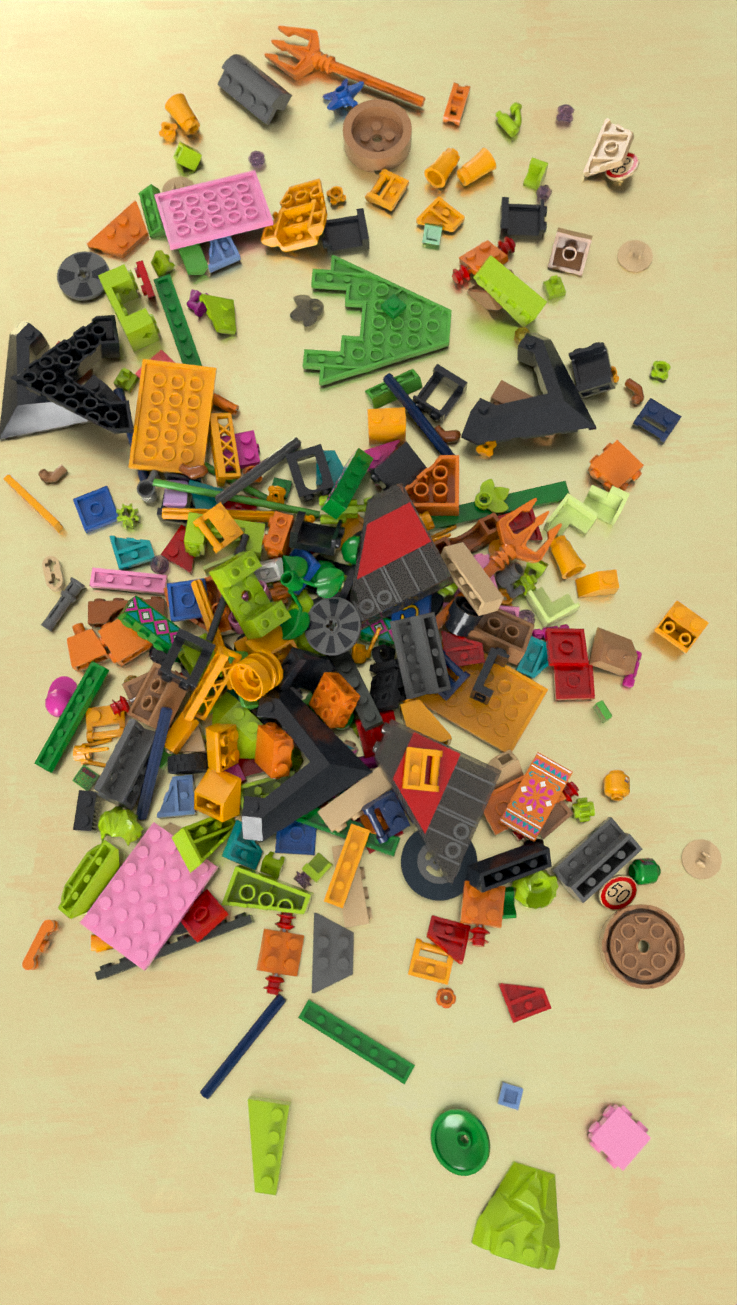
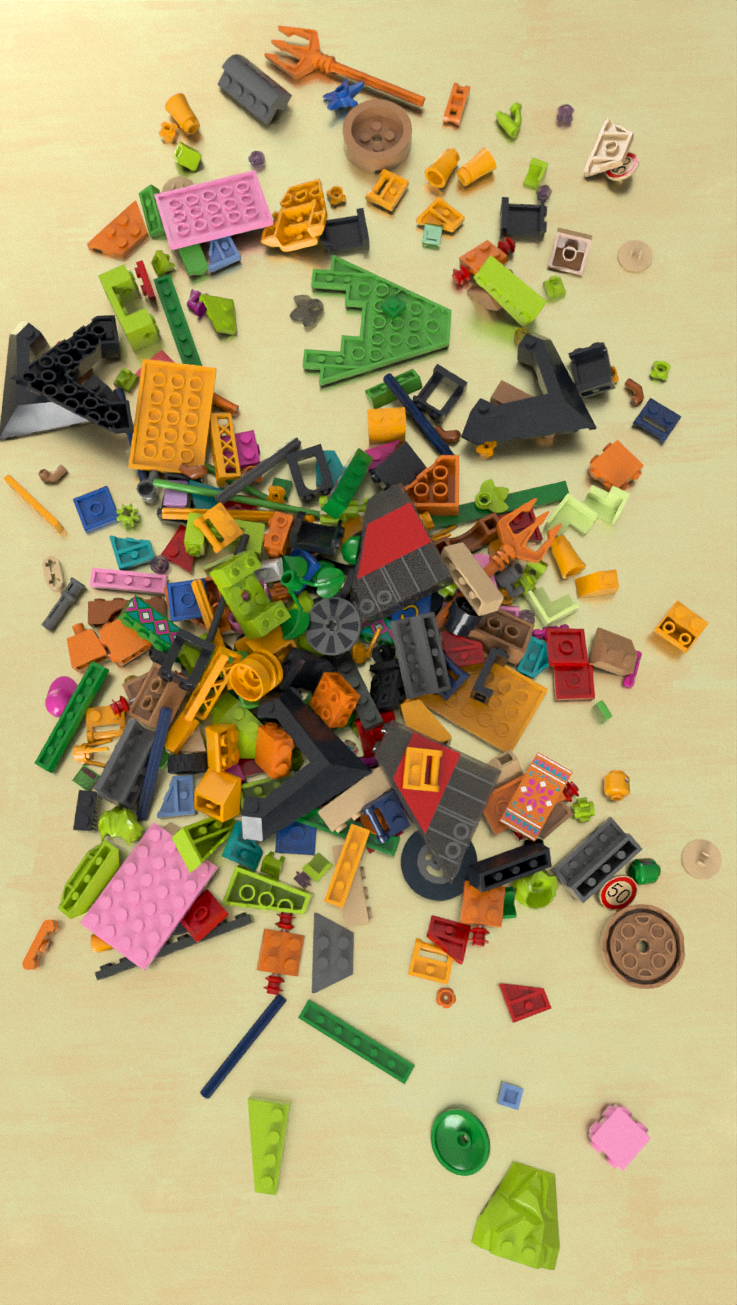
dark grey piece [57,251,109,301] -> none

